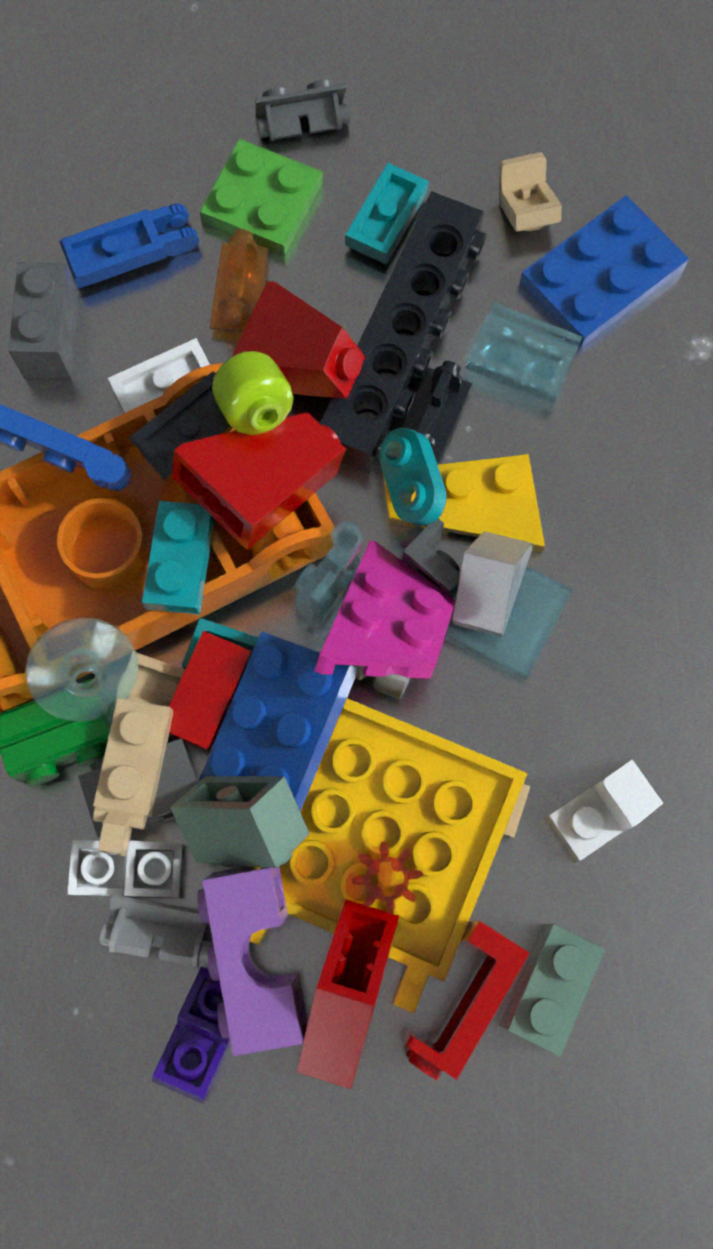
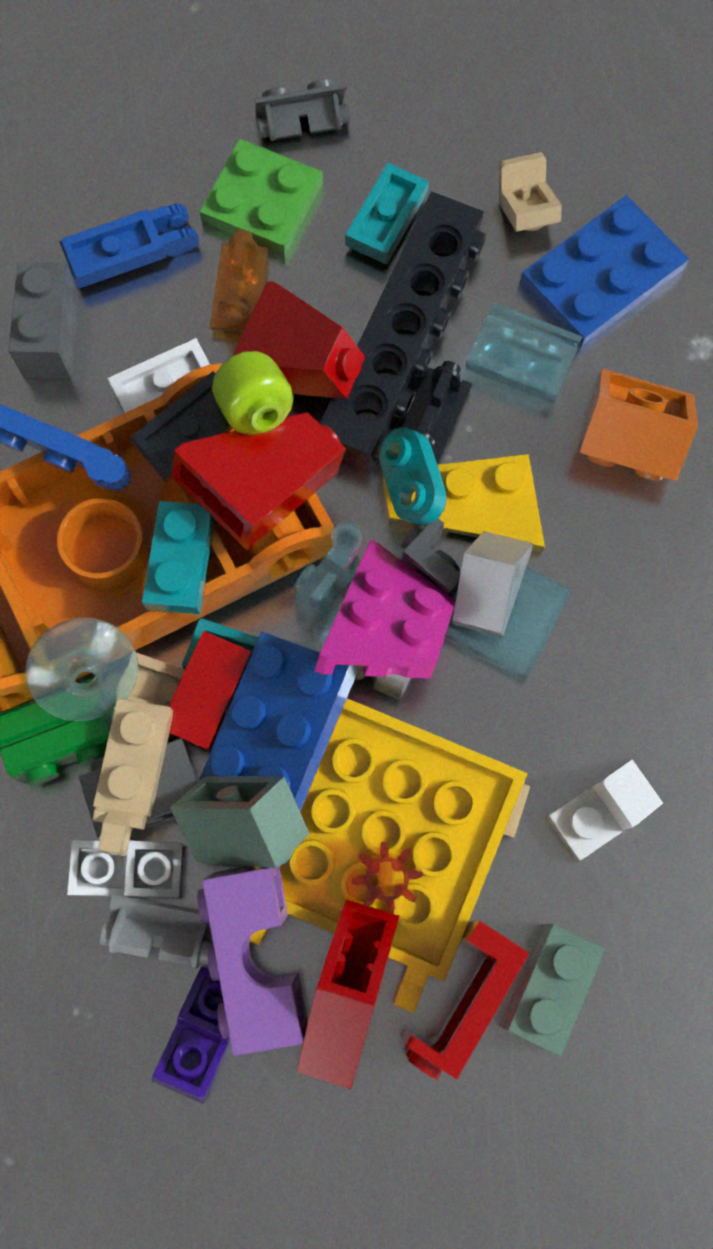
none -> orange slope [580,368,698,481]

